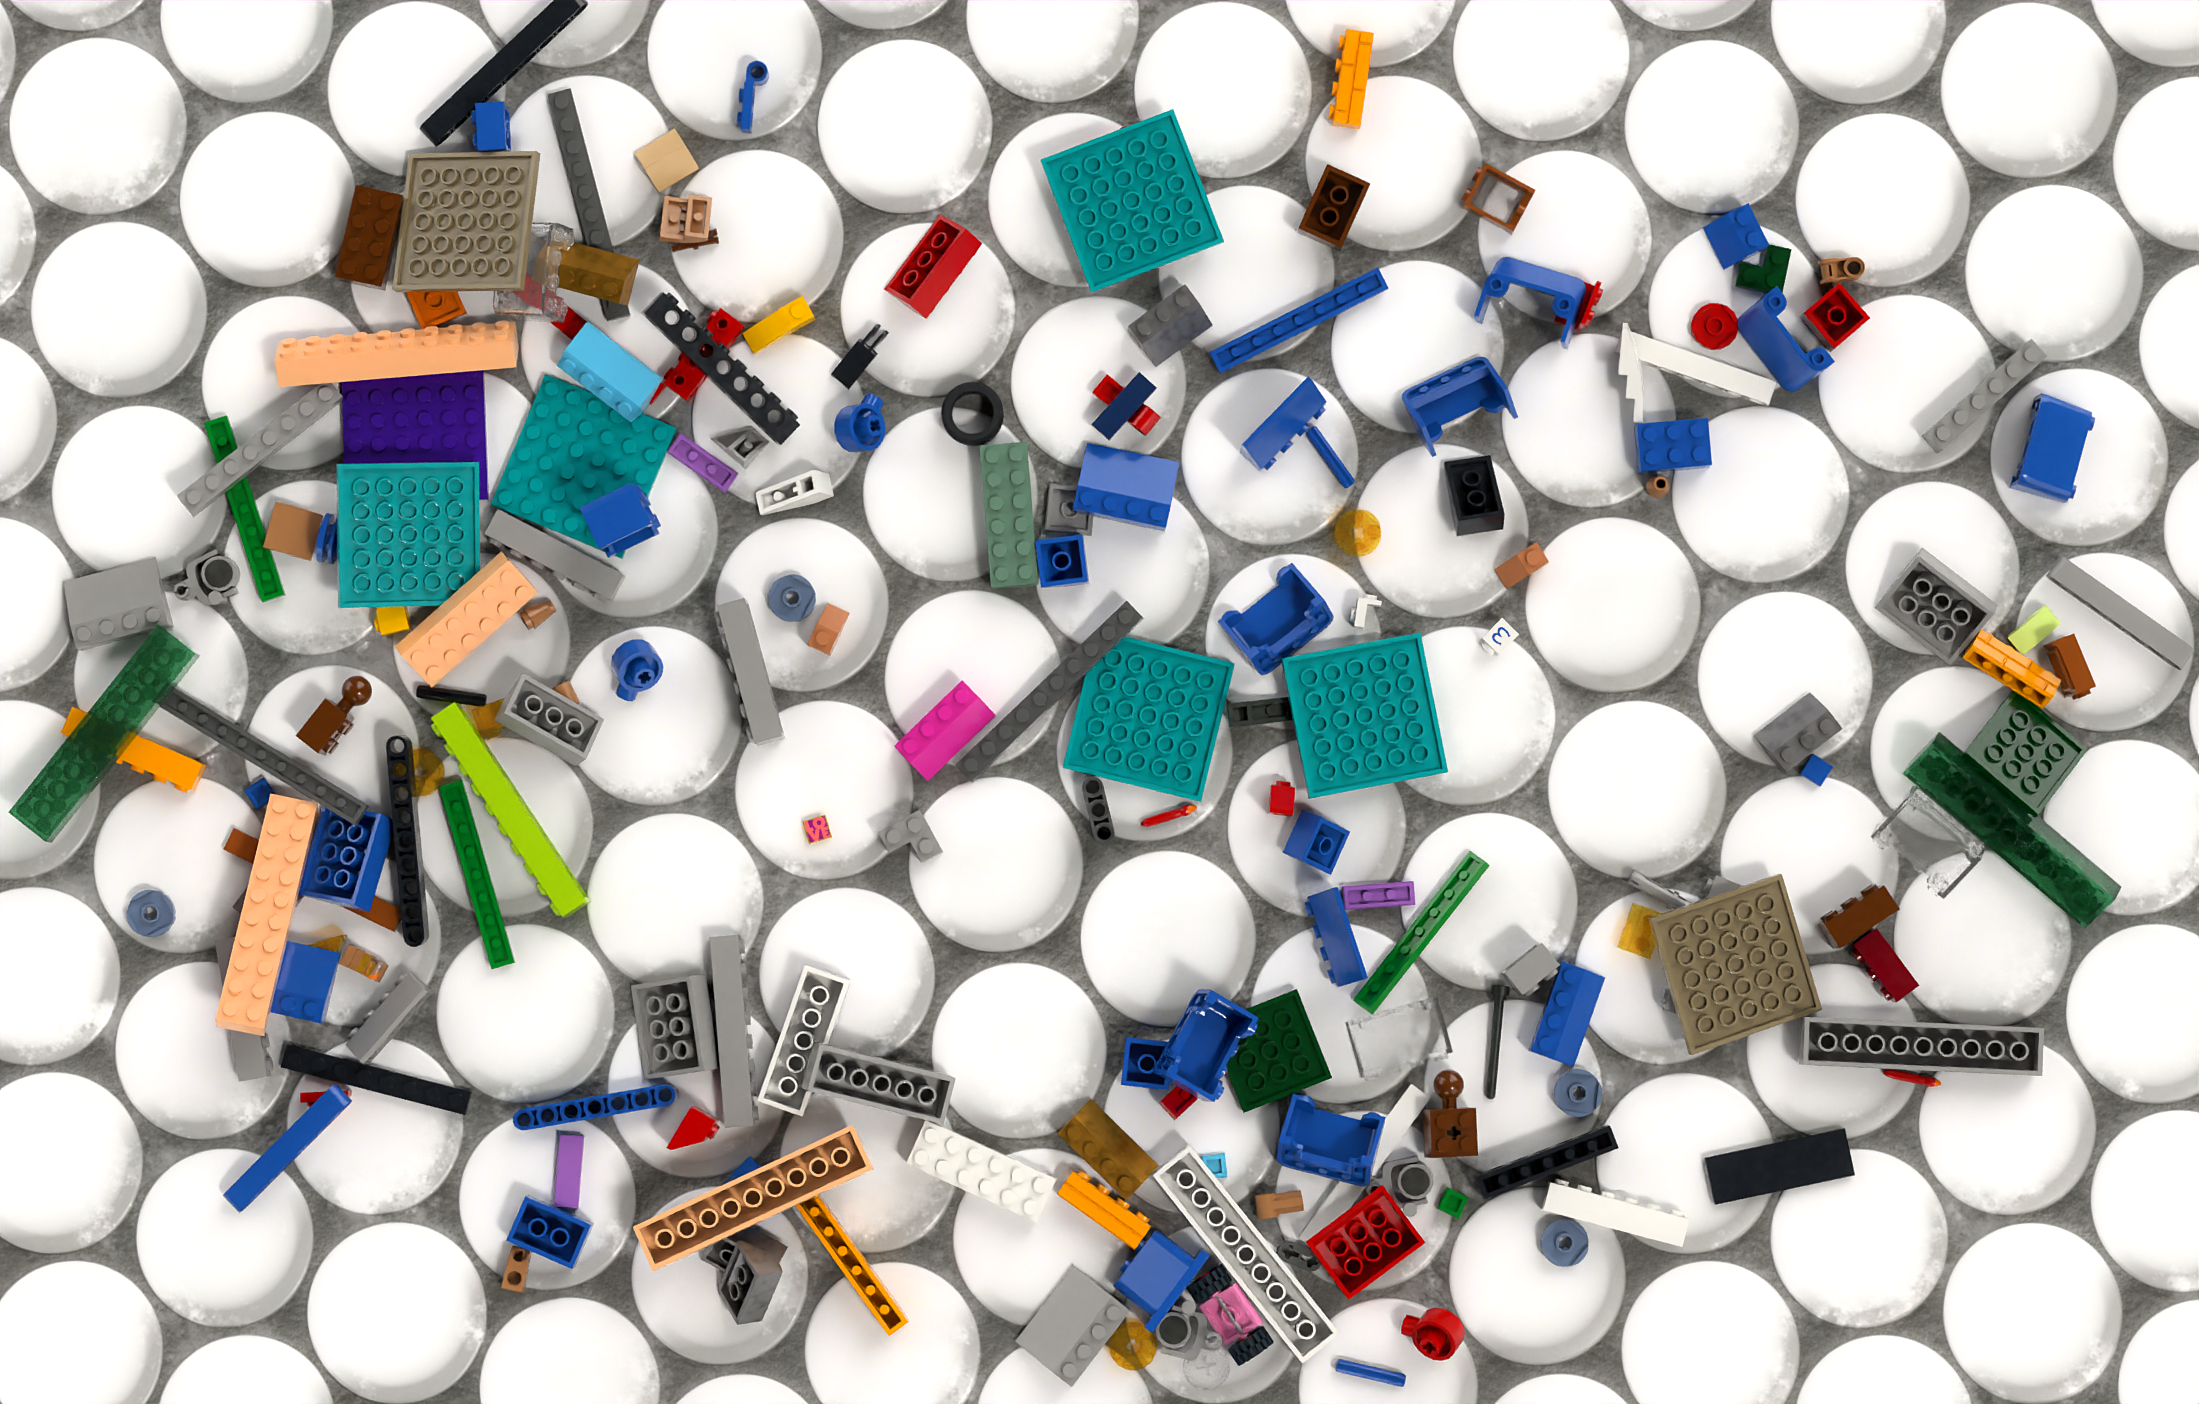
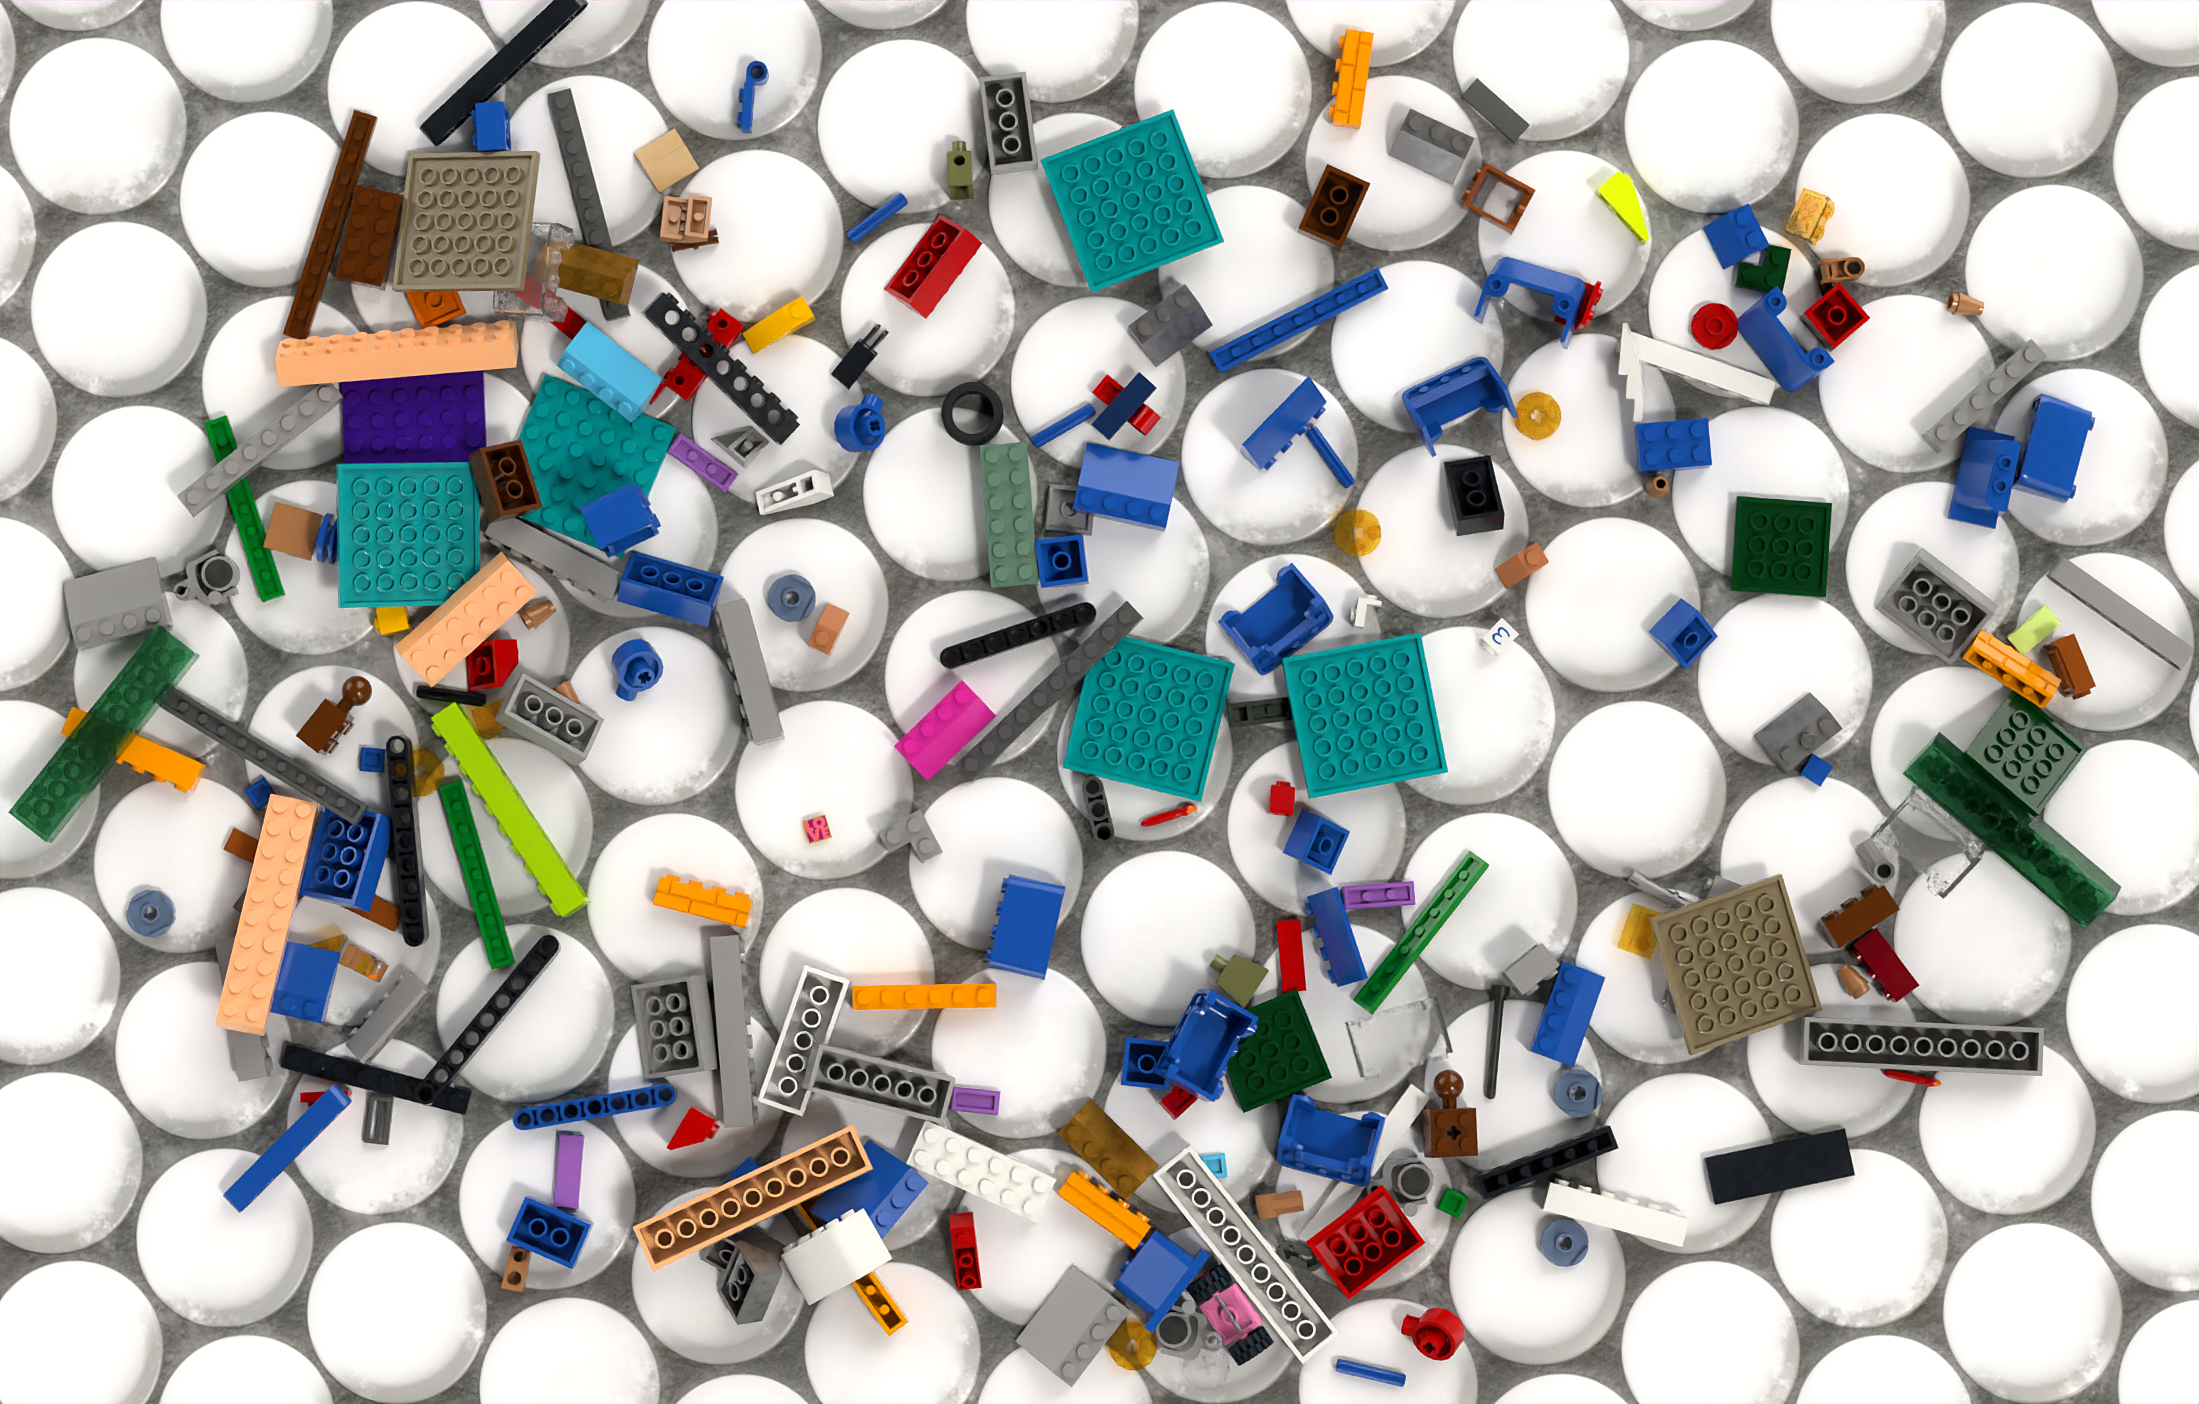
none -> reddish brown plate [283,110,378,340]
none -> blue tile [360,747,386,773]
none -> dark grey tile [364,1095,394,1145]
none -> black beam [414,935,561,1106]
none -> red slope [466,639,519,692]
none -> reddish brown brick [468,439,542,524]
none -> blue slope [617,551,724,627]
none -> light orange brick [653,874,753,928]
none -> white windscreen [780,1208,892,1305]
none -> blue slope [809,1140,929,1240]
none -> blue axle [847,193,908,243]
none -> light orange brick [852,984,997,1010]
none -> black beam [940,602,1096,670]
none -> olive torso [947,141,974,200]
none -> red slope [949,1212,982,1291]
none -> medium lavender tile [951,1087,1001,1115]
none -> light grey brick [979,72,1038,175]
none -> blue windscreen [985,874,1066,980]
none -> blue axle [1031,404,1096,448]
none -> olive torso [1209,954,1269,1008]
none -> red tile [1276,919,1306,993]
none -> flat silver slope [1389,108,1475,185]
none -> dark grey tile [1461,78,1530,144]
none -> clear yellow plate [1513,392,1561,440]
none -> neon yellow slope [1596,171,1649,245]
none -> blue slope [1649,598,1718,670]
none -> dark green plate [1730,496,1832,598]
none -> clear yellow bracket [1784,188,1835,246]
none -> medium nougat cone [1837,963,1871,1000]
none -> light grey piece [1856,836,1895,883]
none -> medium nougat cone [1947,292,1984,316]
none -> blue windscreen [1948,426,2021,529]

